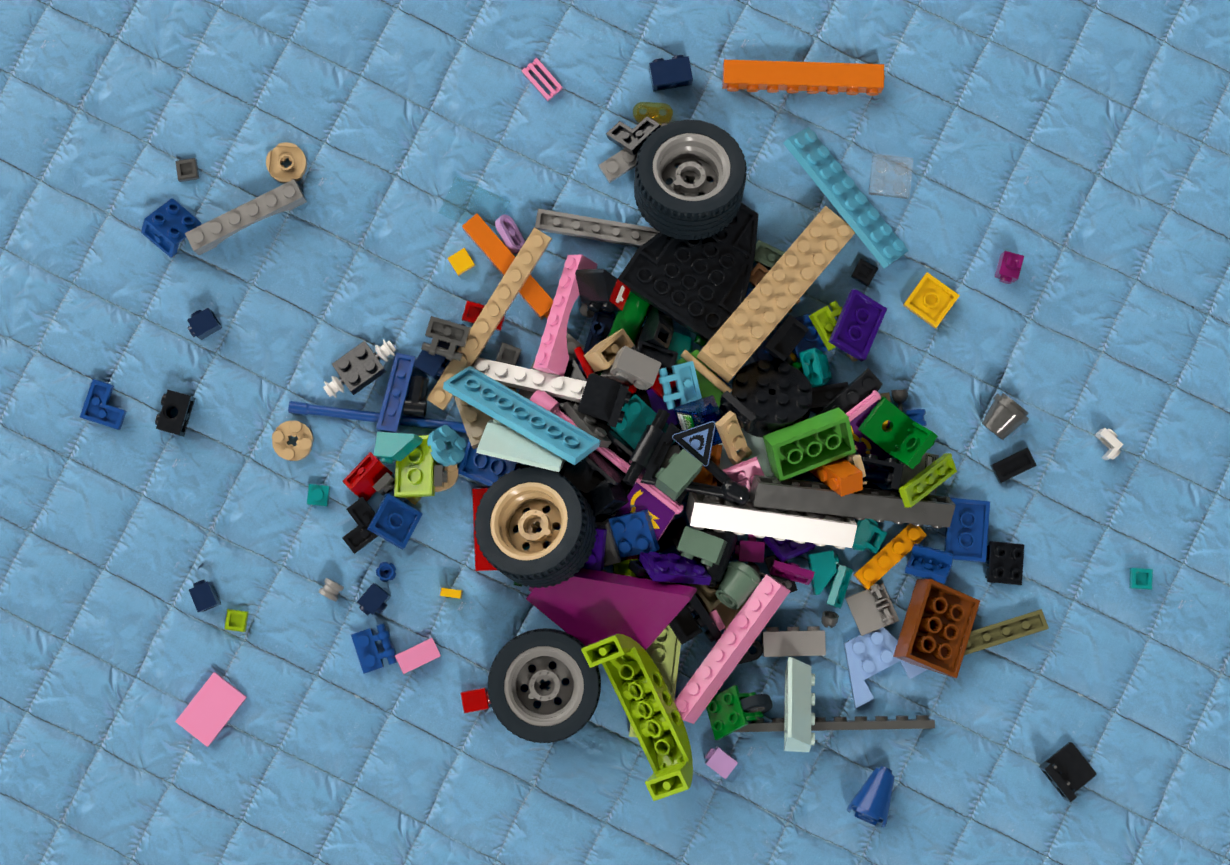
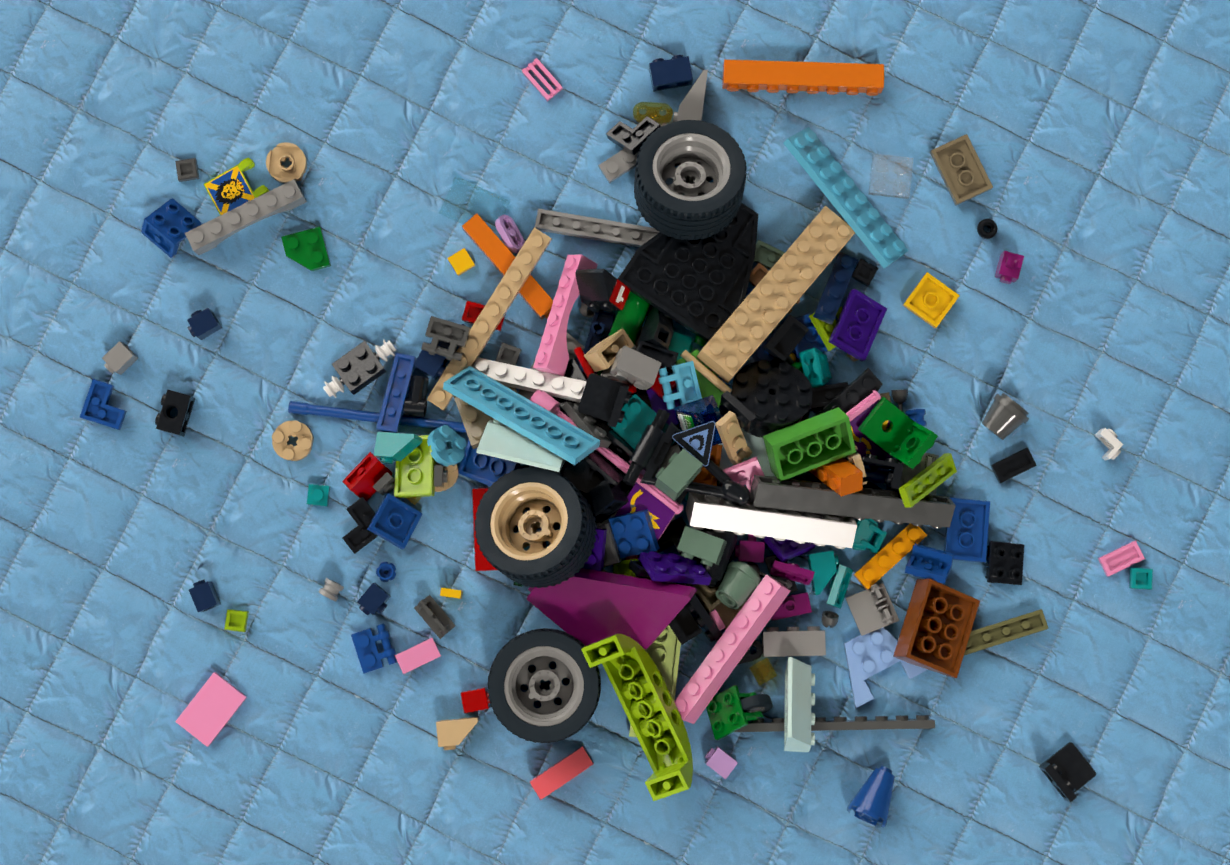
none -> light grey brick [102,341,138,375]
none -> flag [204,158,269,215]
none -> green plate [281,227,331,271]
none -> dark grey hinge [414,595,456,639]
none -> tan slope [436,717,479,750]
none -> coral slope [530,746,594,800]
none -> light grey slope [673,70,708,122]
none -> clear yellow plate [749,657,777,686]
none -> magenta plate [771,592,812,621]
none -> dark blue plate [813,252,858,325]
none -> dark tan plate [930,134,993,205]
none -> black plate [977,219,998,239]
none -> bright pink tile [1098,541,1145,577]

